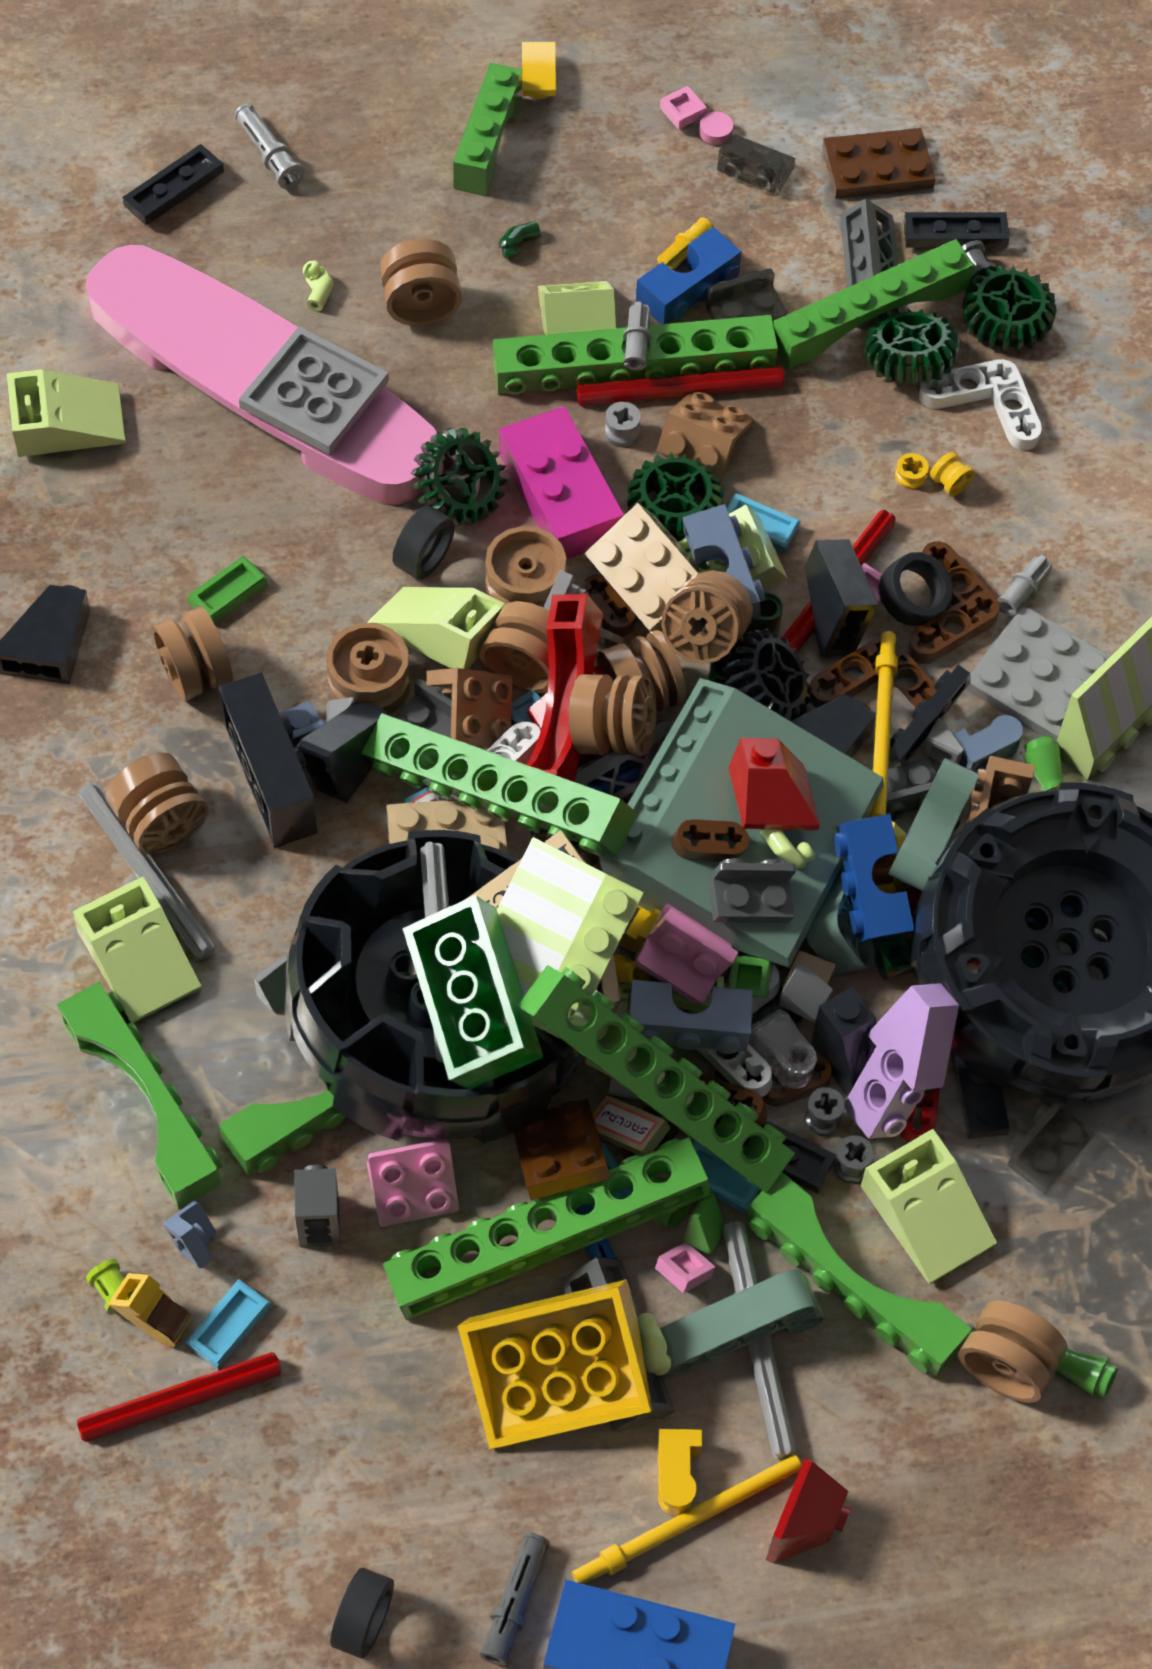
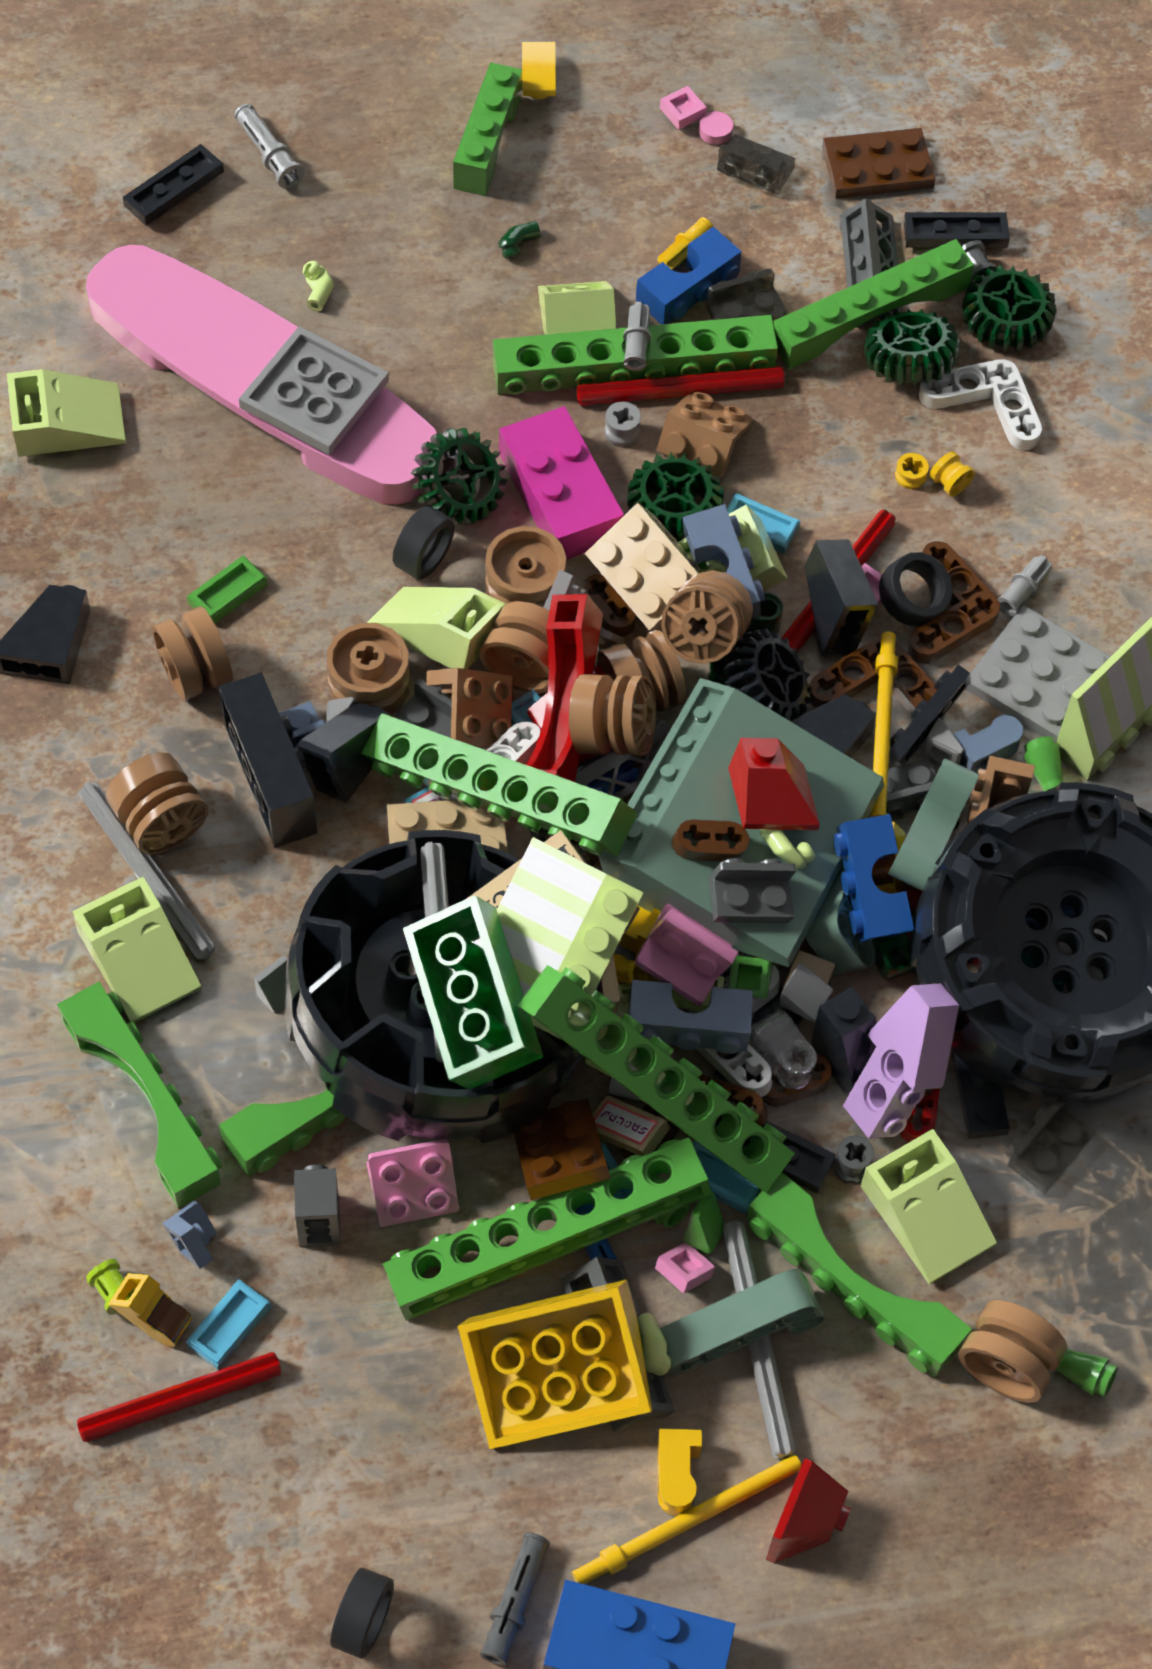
medium nougat wheel [380,238,462,326] -> none
dark grey bush [805,1087,845,1136] -> none

